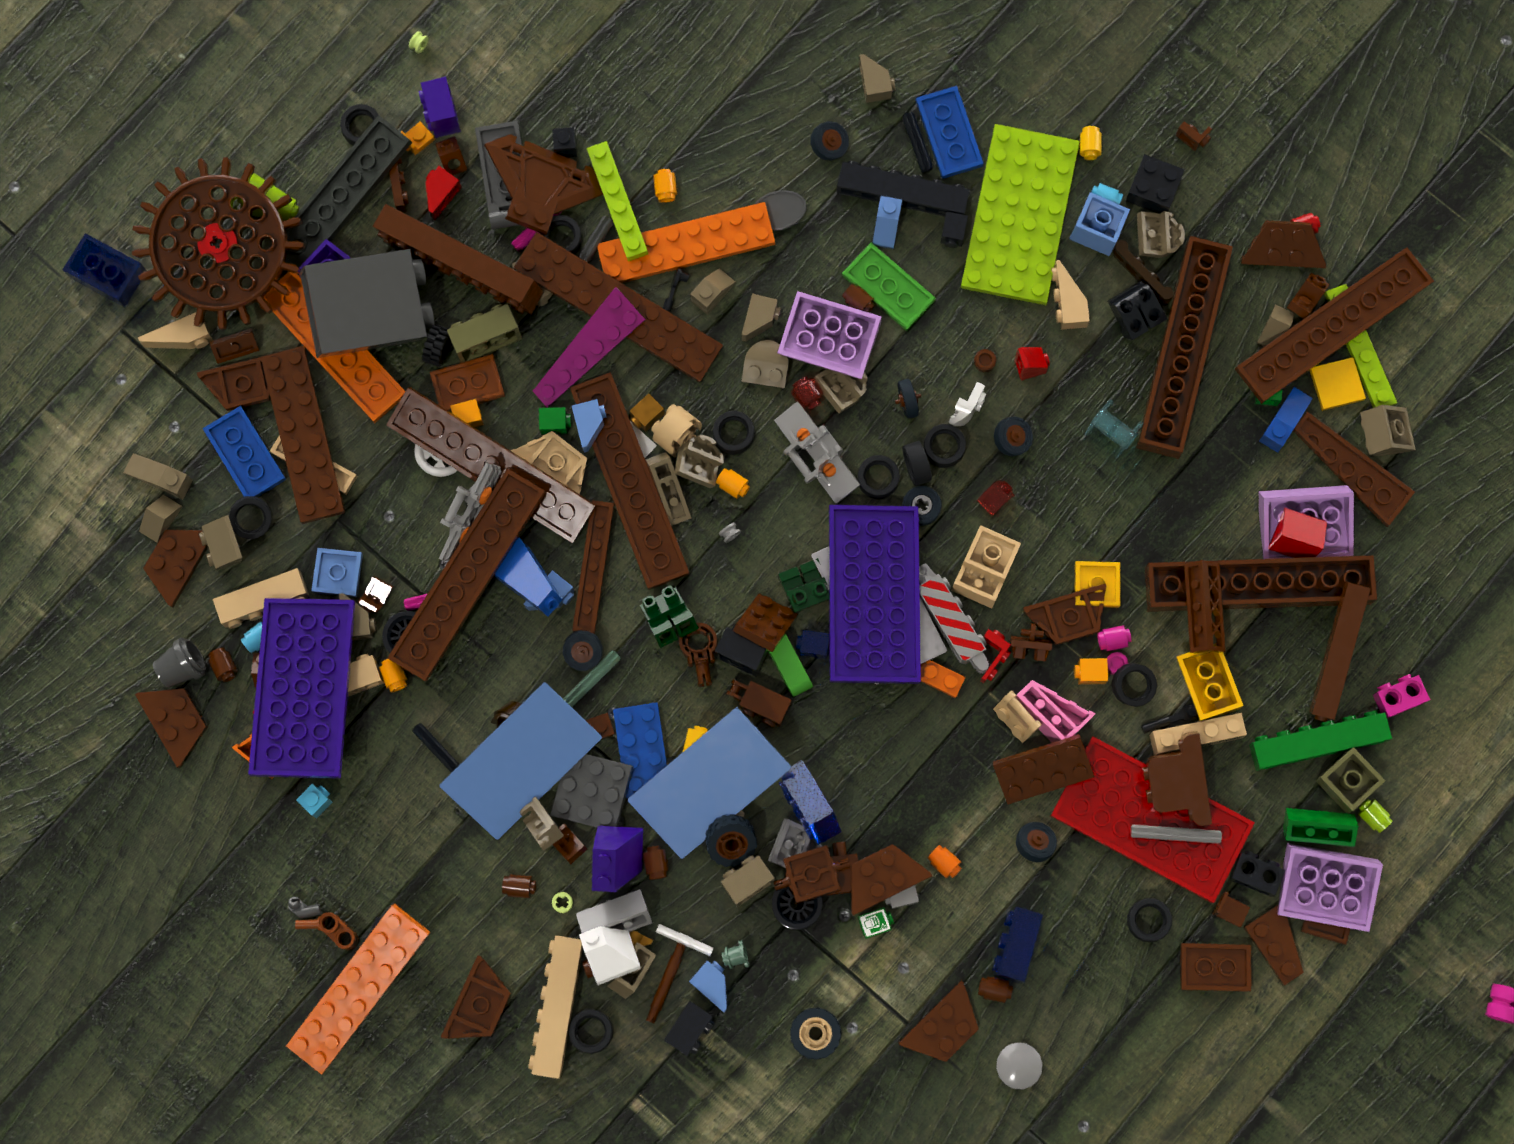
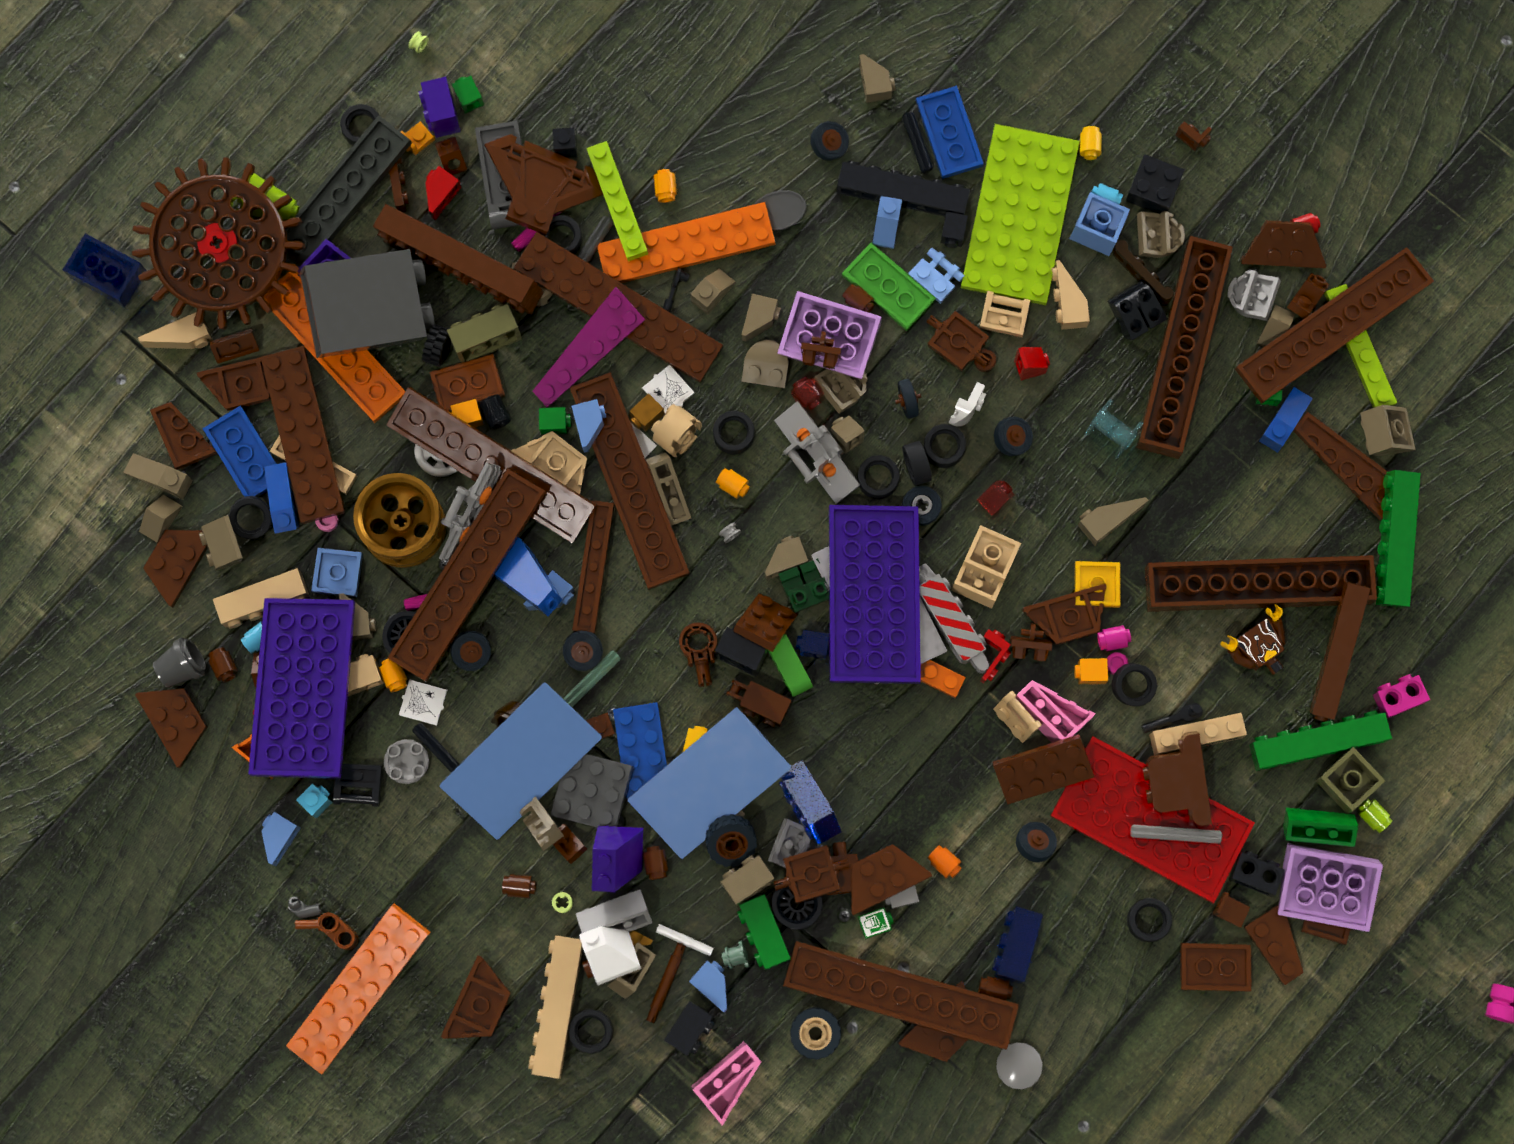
bracket [358,576,394,613] -> none
dark green hips [640,585,699,648] -> none
dark tan slope [674,435,724,488] -> none
yellow slope [1176,643,1243,721] -> none
reddish brown fence [1184,560,1226,654] -> none
lavender slope [1259,485,1354,559] -> none
slope [1268,507,1327,558] -> none
yellow tile [1310,357,1366,411] -> none
none -> reddish brown wing [150,402,217,470]
none -> medium blue slope [262,812,301,866]
none -> blue slope [264,462,300,533]
none -> bright pink tile [315,515,339,532]
none -> black plate [333,763,383,807]
none -> pearl gold wheel [353,473,446,568]
none -> light grey dish [384,739,429,784]
none -> white piece [399,680,447,726]
none -> black wheel [450,631,491,671]
none -> green brick [452,76,484,114]
none -> black piece [478,394,511,430]
none -> white piece [642,365,695,415]
none -> bright pink wedge [691,1041,761,1126]
none -> green brick [737,894,791,970]
none -> dark tan slope [765,536,808,580]
none -> reddish brown plate [783,941,1019,1050]
none -> reddish brown hips [801,331,841,369]
none -> dark tan slope [830,416,865,454]
none -> light blue plate [908,248,965,304]
none -> reddish brown plate [926,311,991,372]
none -> tan plate [980,291,1030,337]
none -> dark tan slope [1078,497,1149,546]
none -> reddish brown torso [1220,604,1285,675]
none -> light grey slope [1228,270,1281,321]
none -> green brick [1376,470,1421,608]

